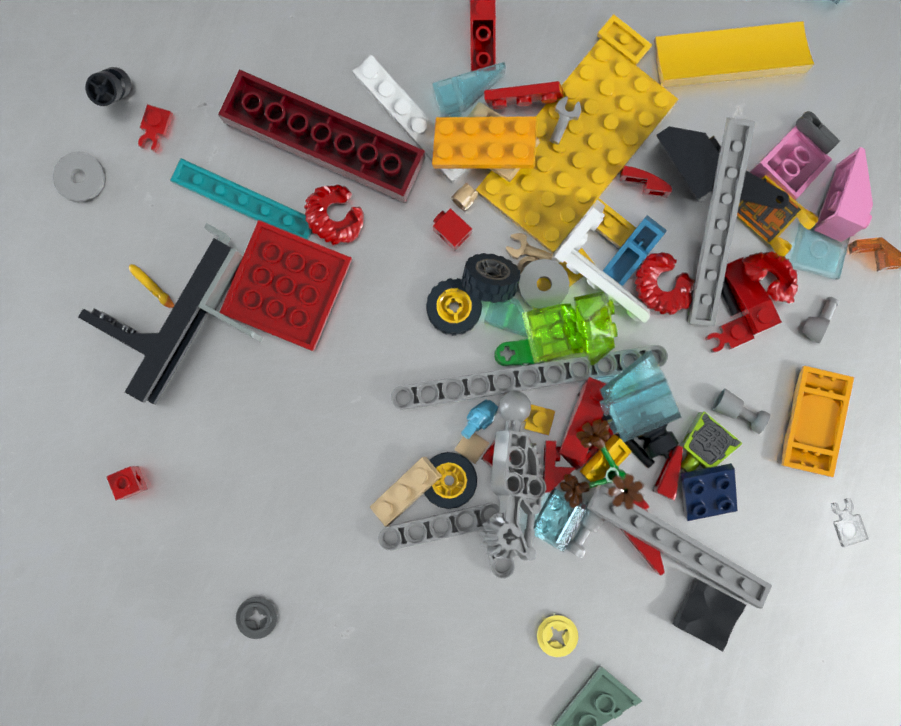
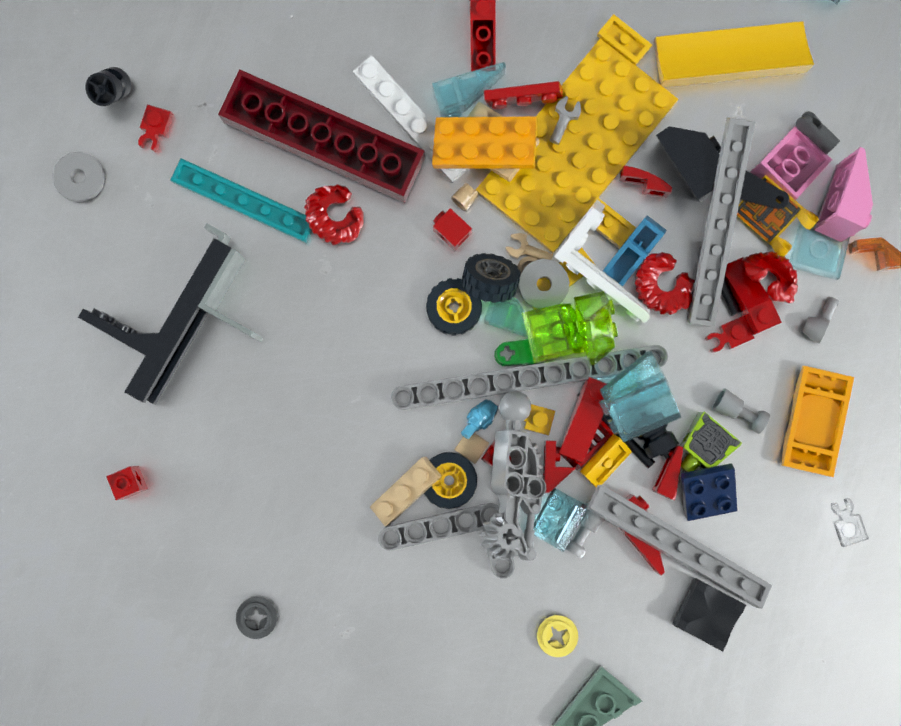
yellow piece [129,264,174,308] -> none
red plate [219,220,353,352] -> none
reddish brown plant [560,419,644,510] -> none

